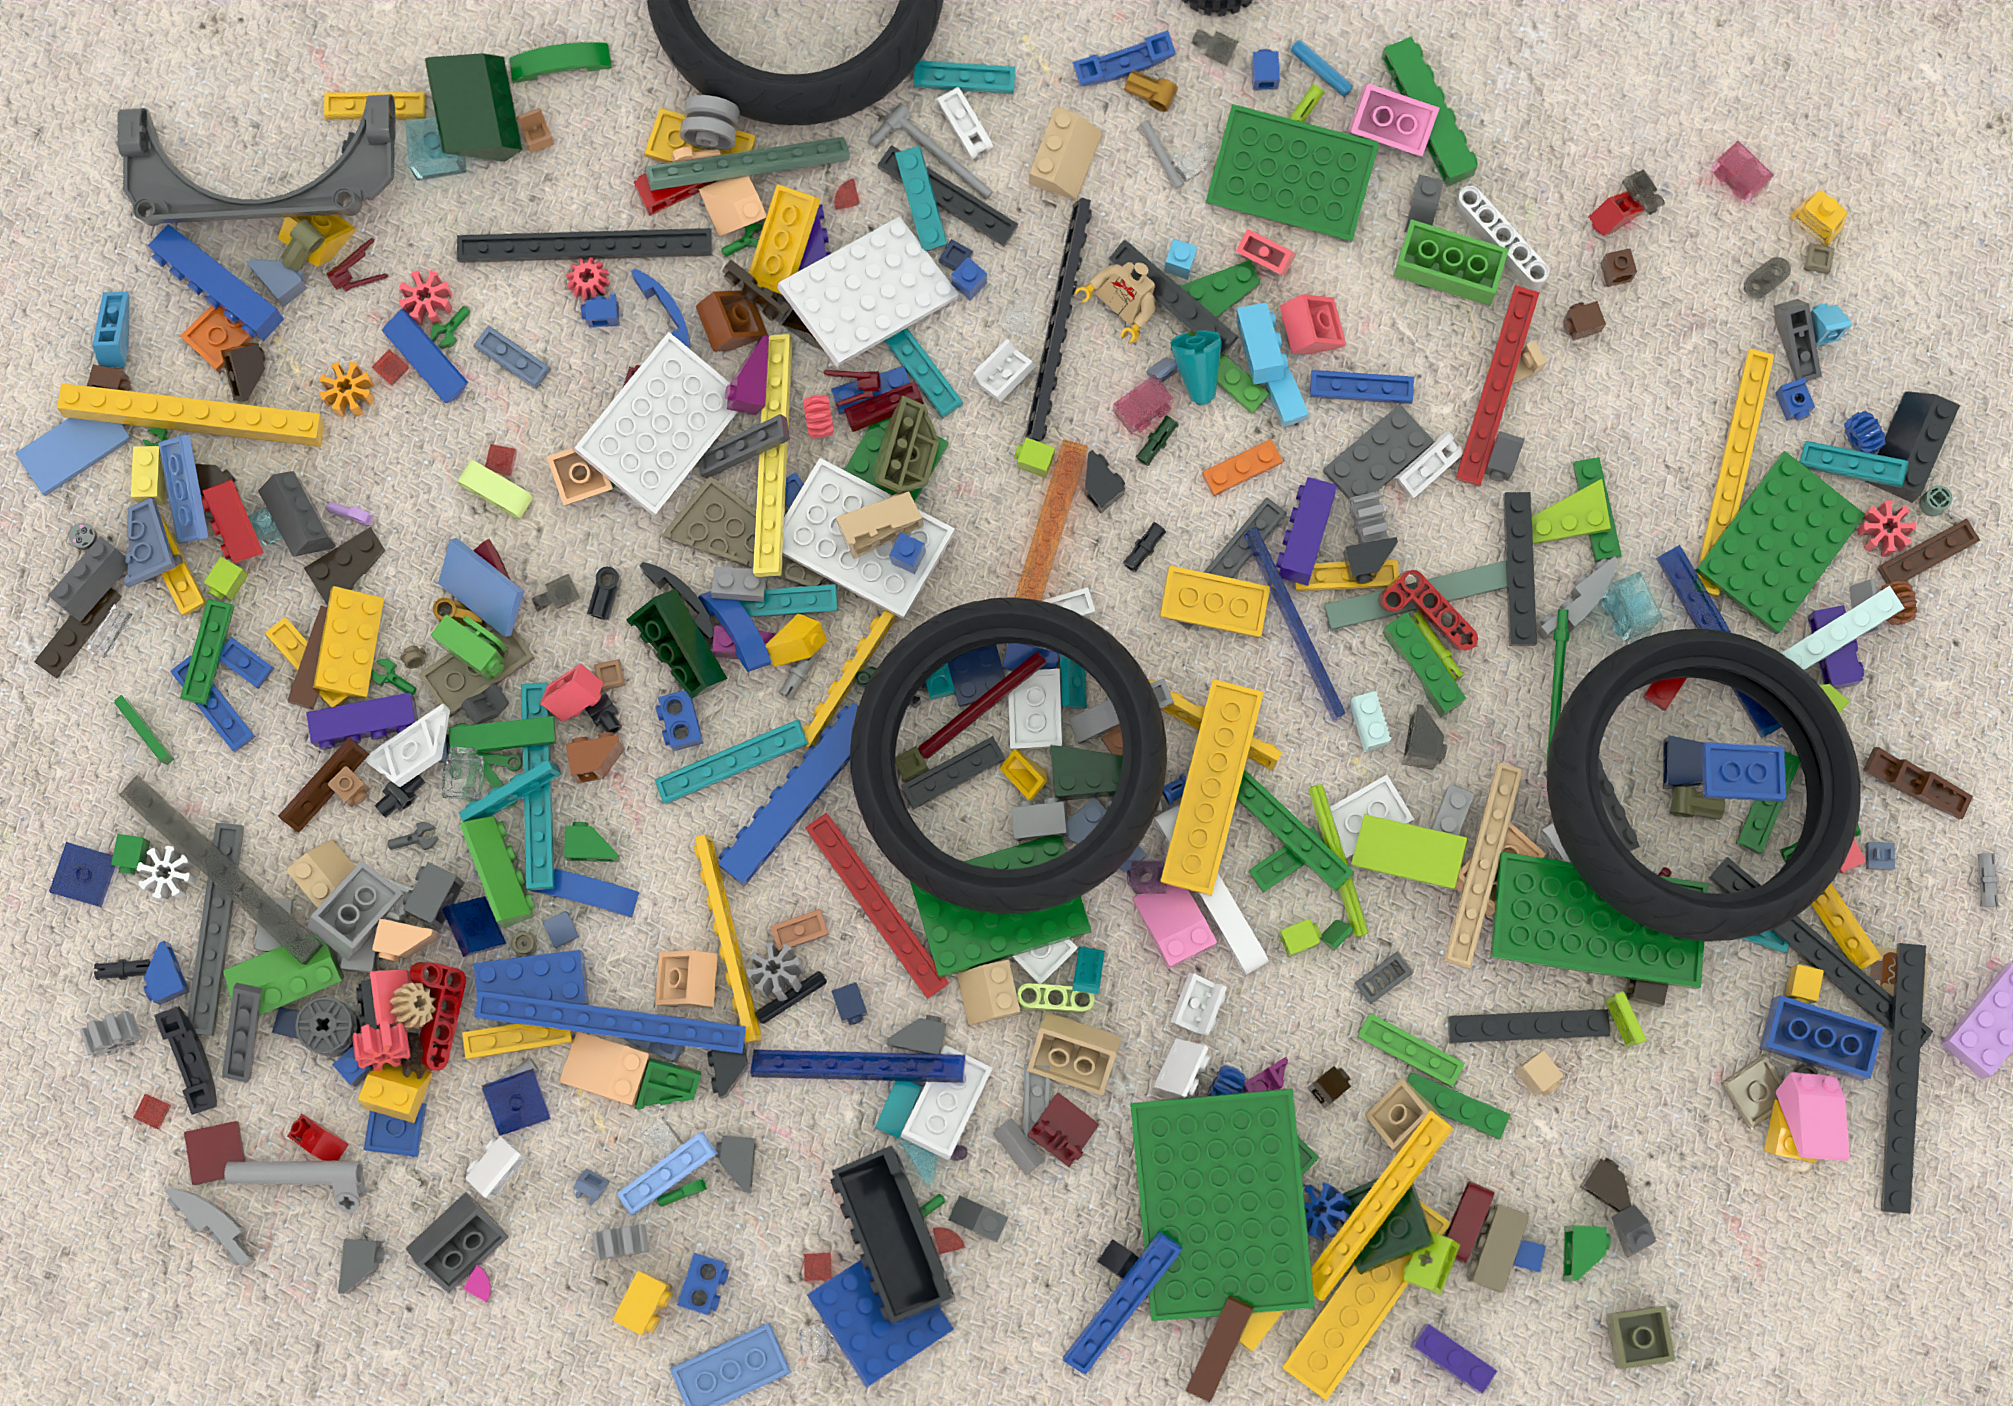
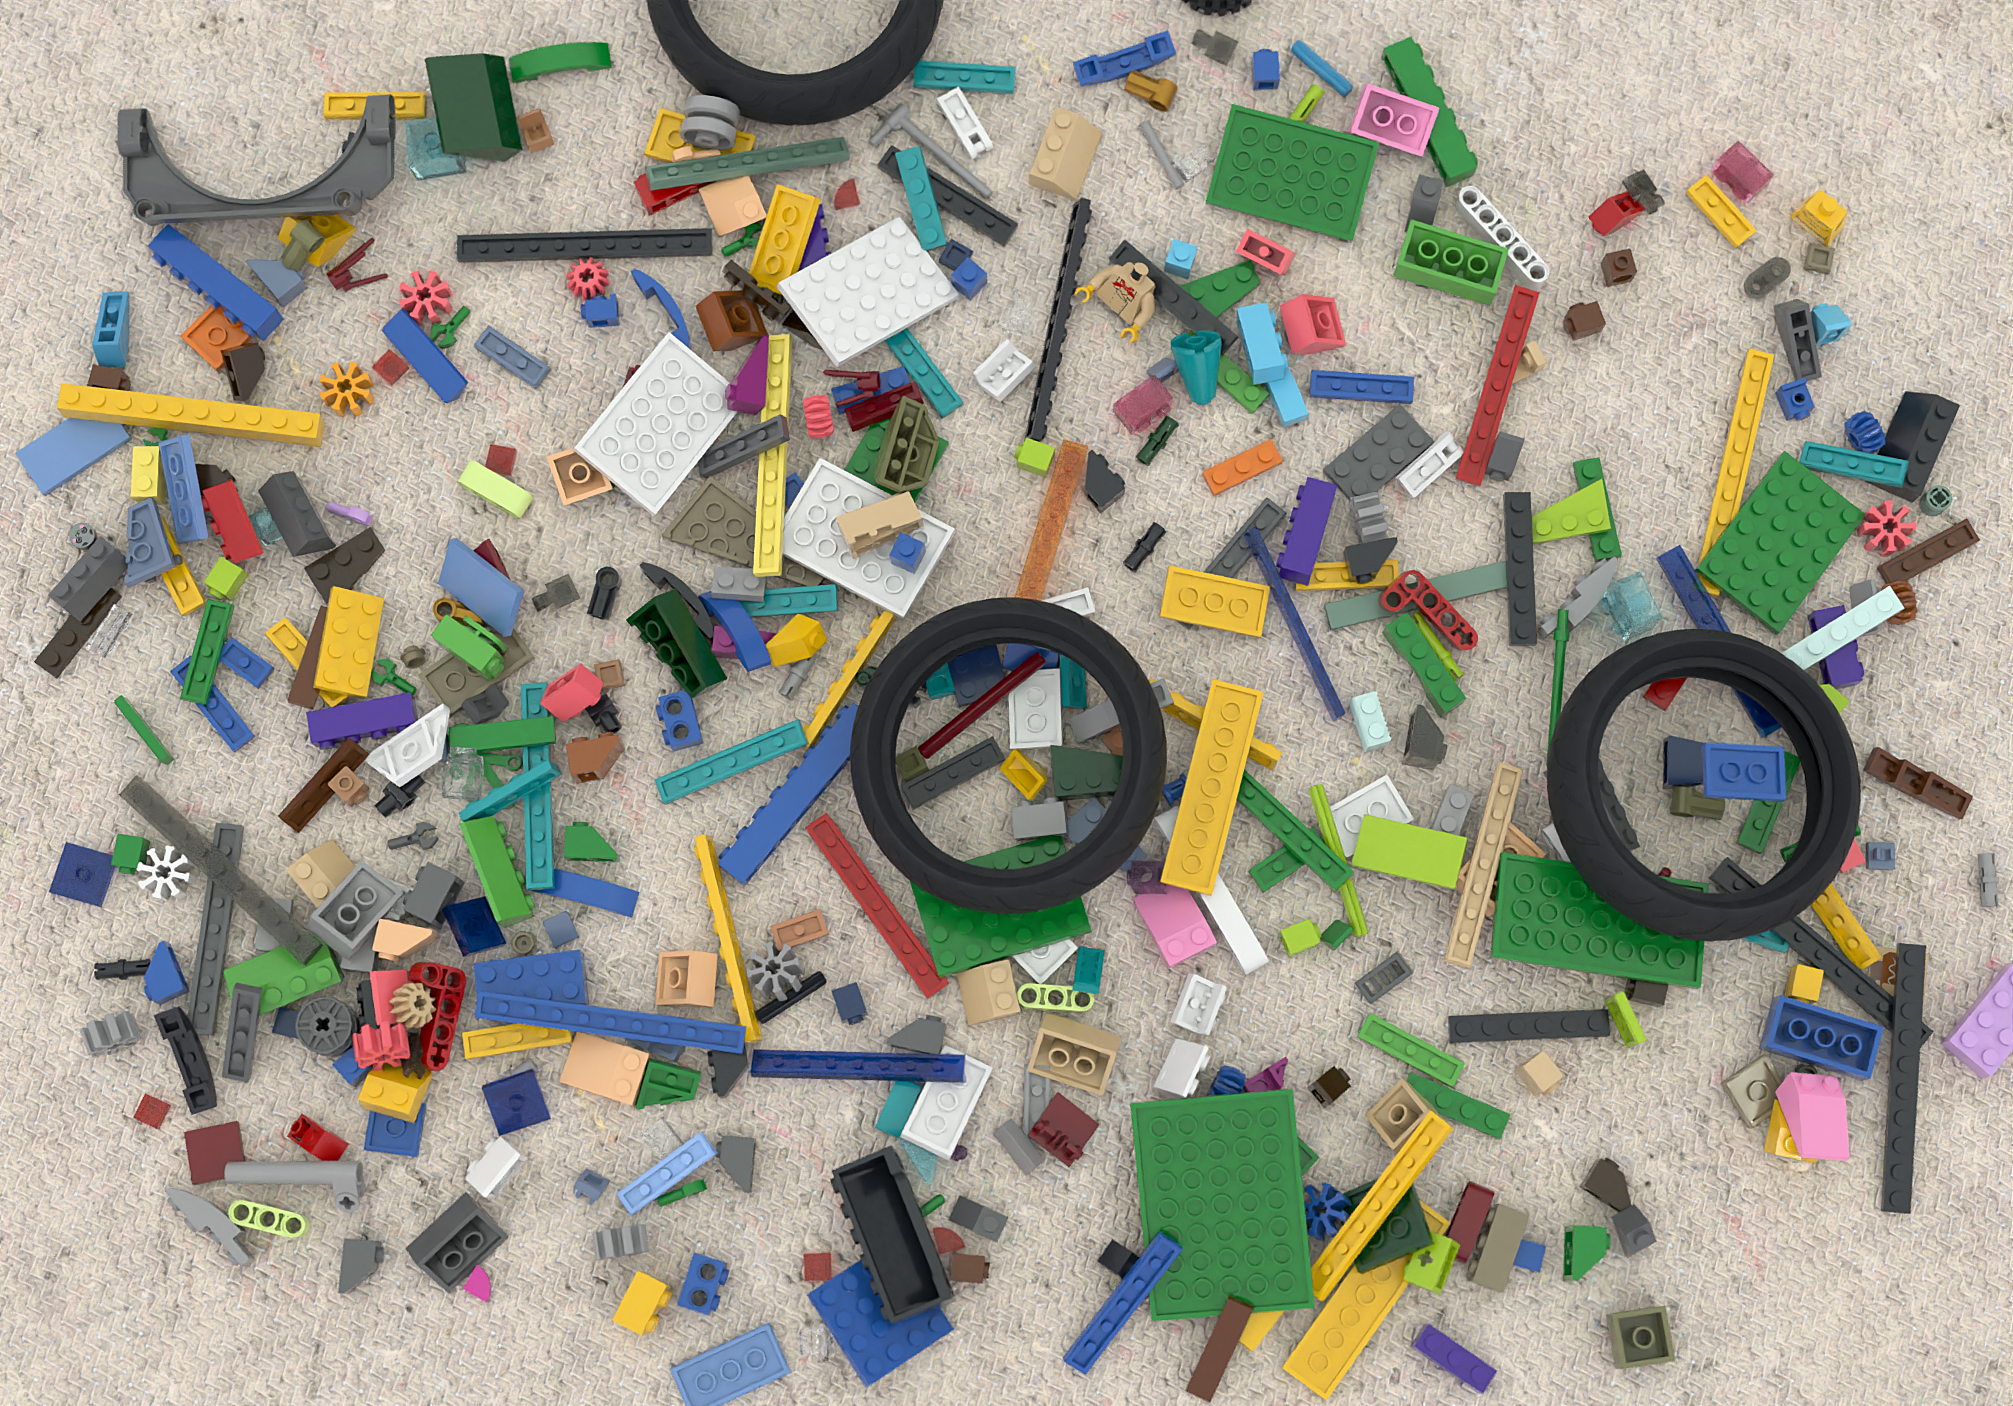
none -> yellowish green beam [229,1200,311,1238]
none -> reddish brown brick [950,1253,990,1284]
none -> yellow plate [1686,174,1757,249]

